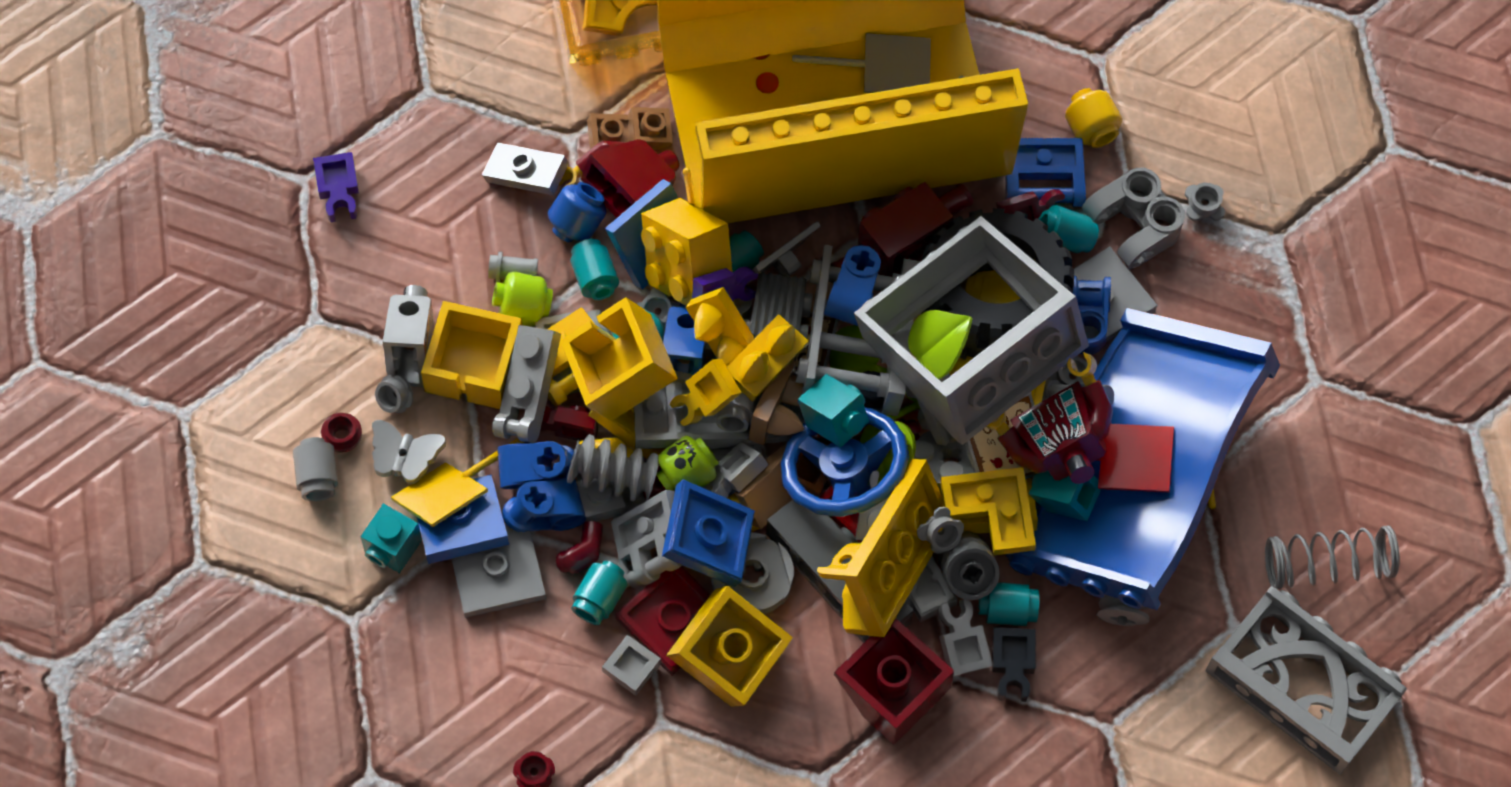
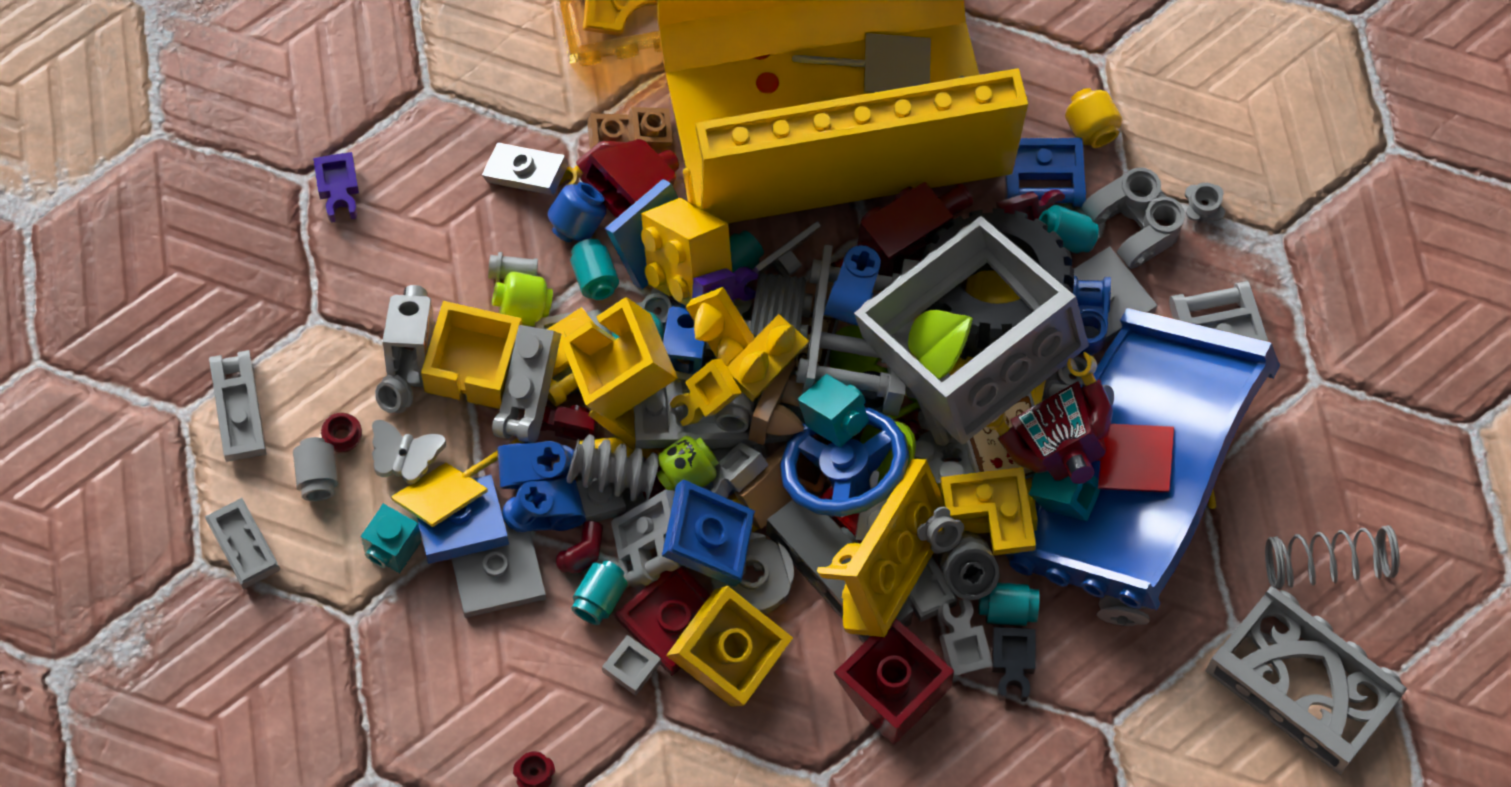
none -> light grey plate [205,498,280,589]
none -> light grey plate [209,350,267,462]
none -> light grey plate [1169,281,1268,342]

